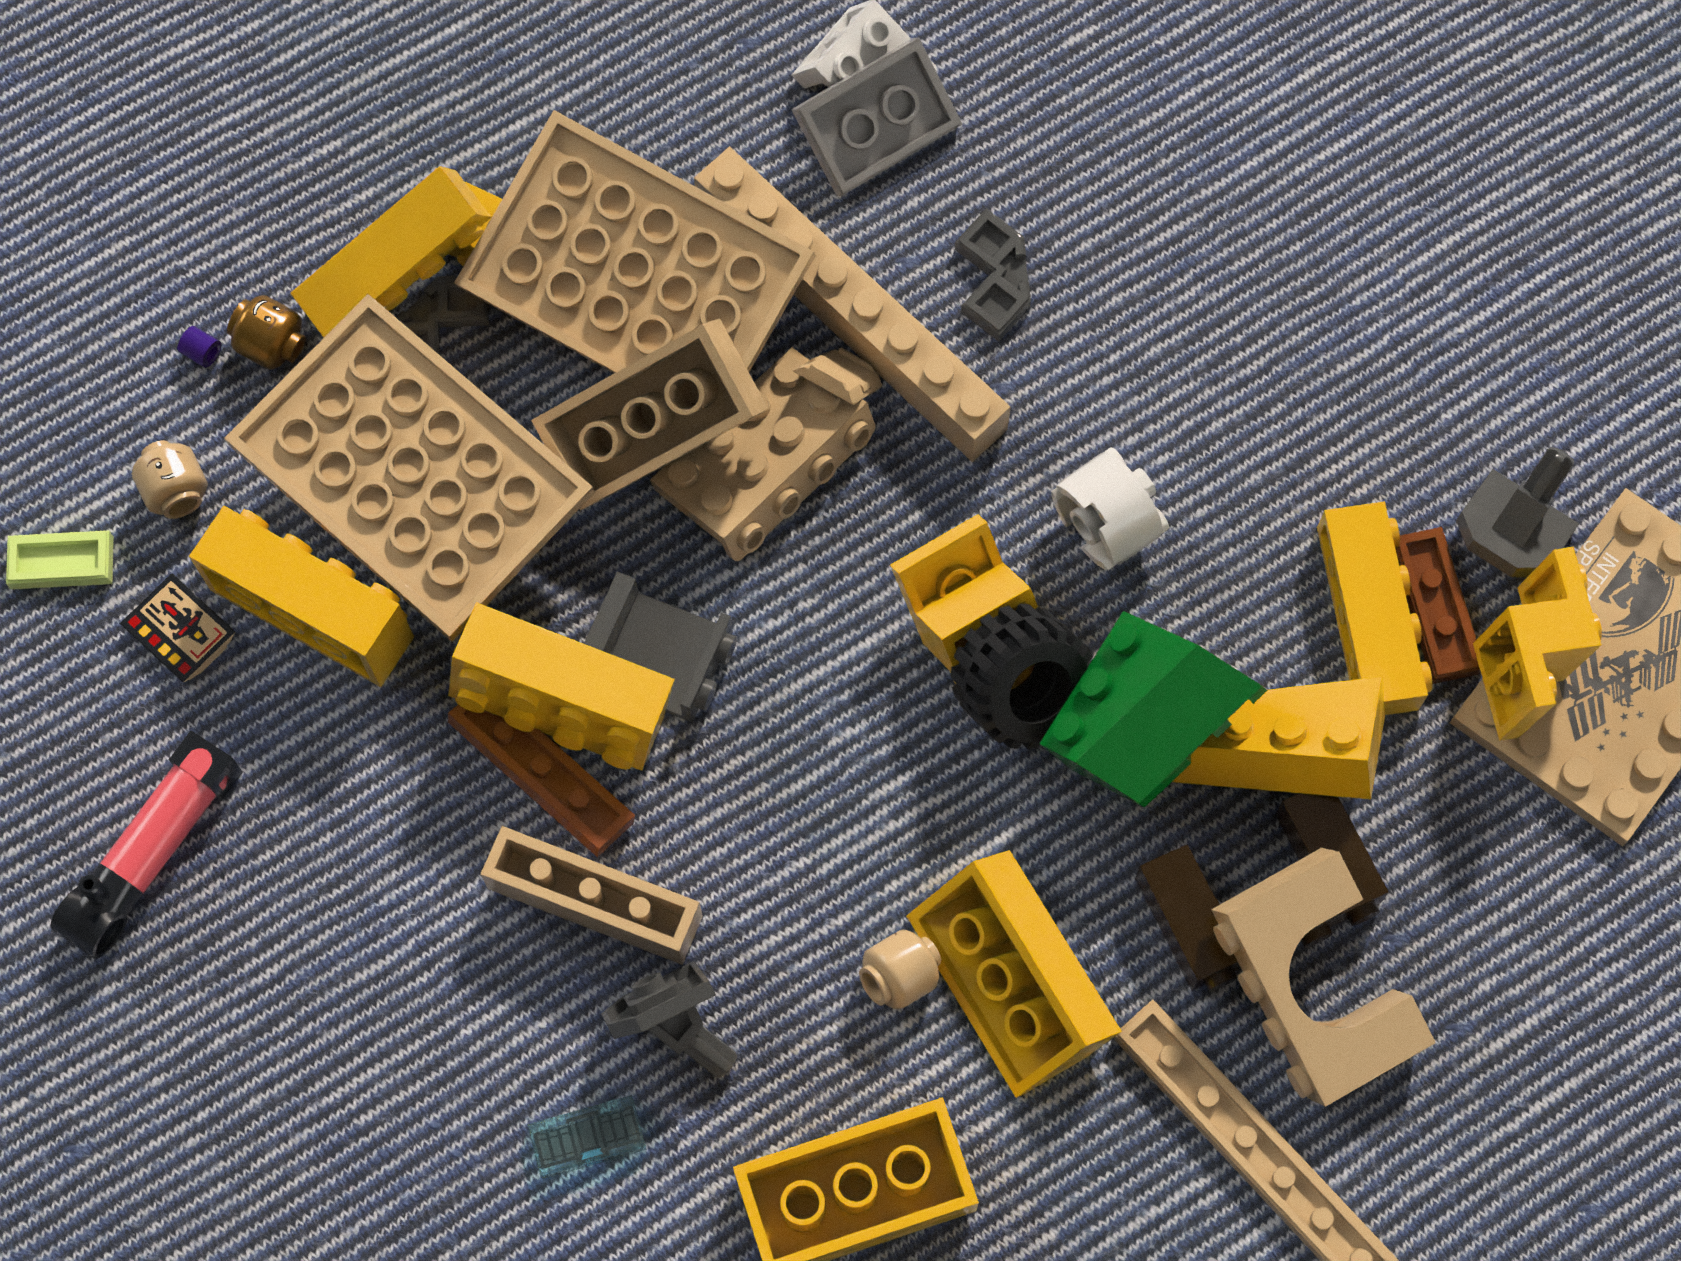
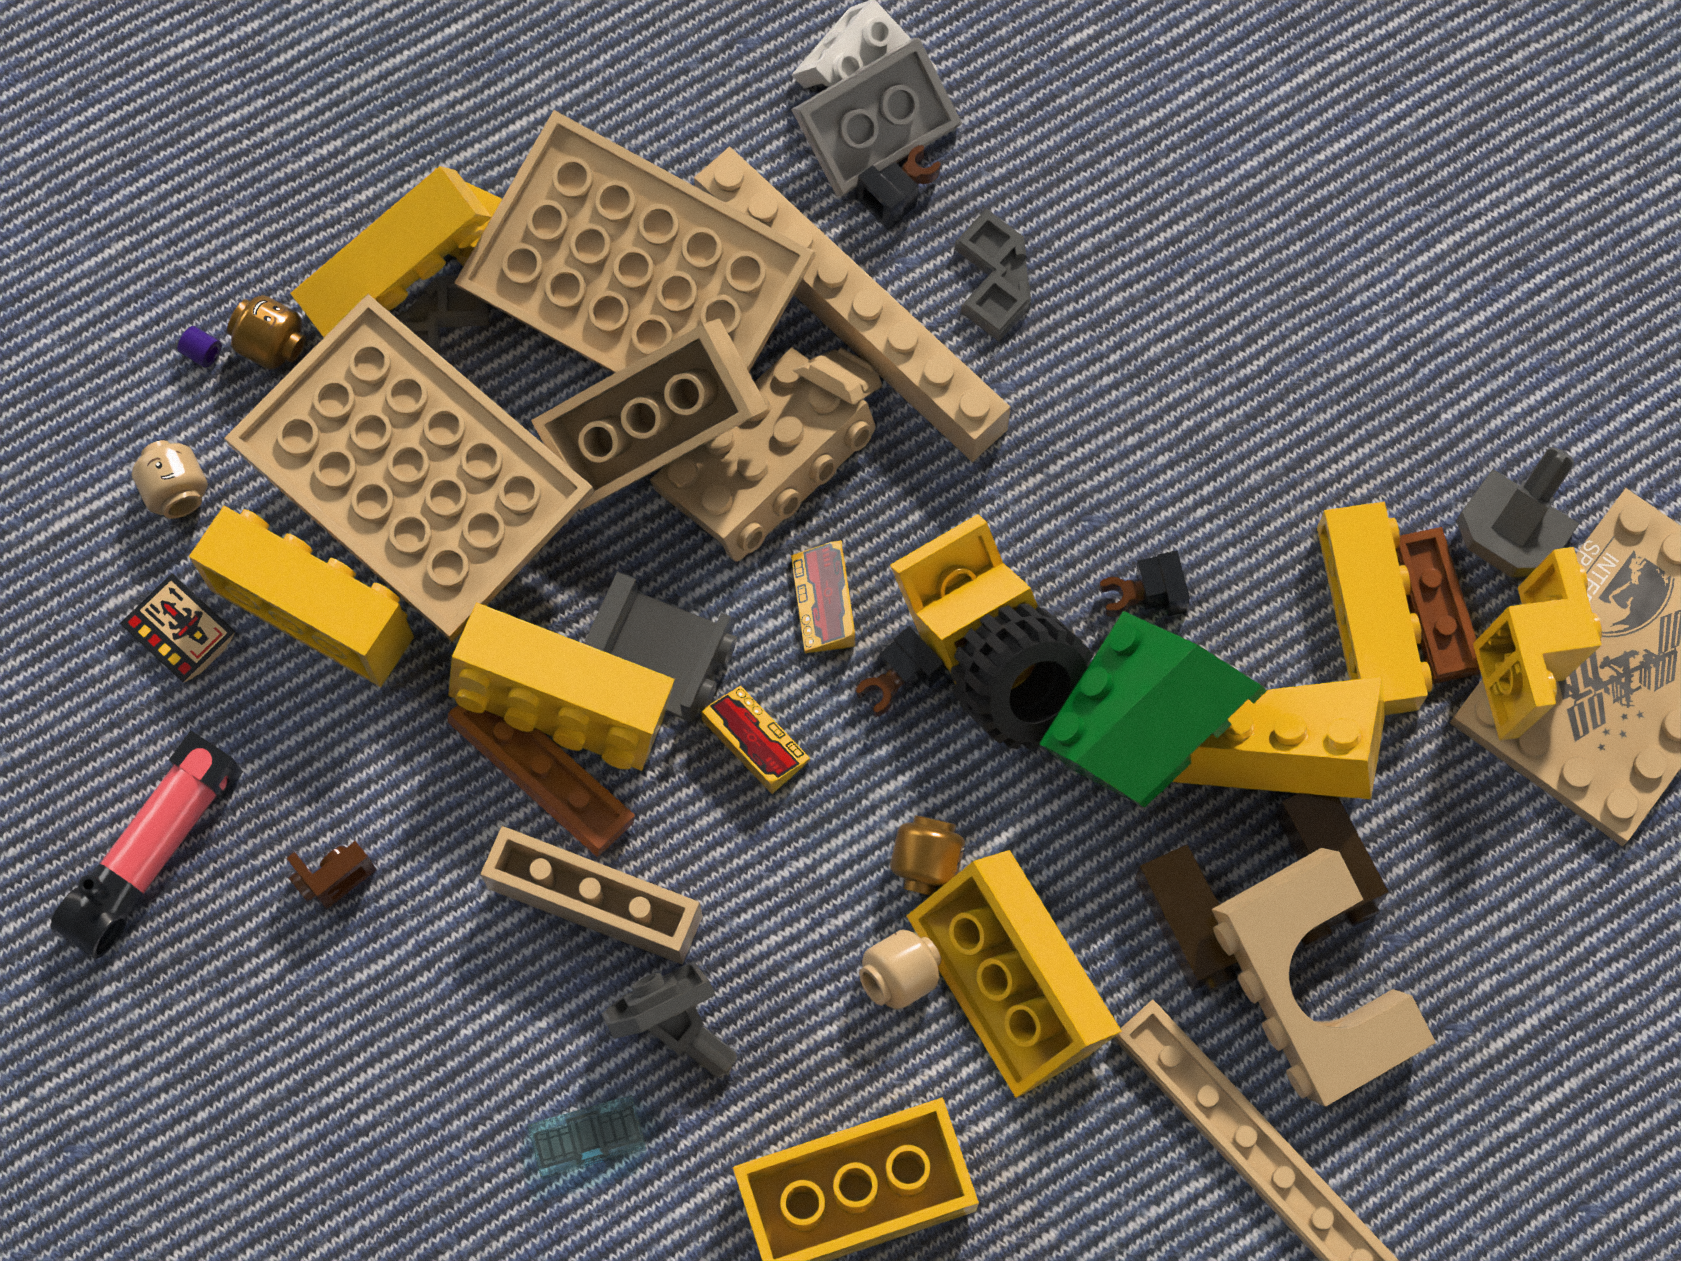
yellowish green tile [6,530,114,589] -> none
white brick [1051,447,1170,570] -> none
none -> reddish brown bracket [286,841,377,909]
none -> slope [701,686,810,794]
none -> slope [791,541,855,653]
none -> black piece [856,145,941,230]
none -> black piece [856,626,945,717]
none -> pearl gold head [890,815,965,895]
none -> black piece [1099,550,1190,617]

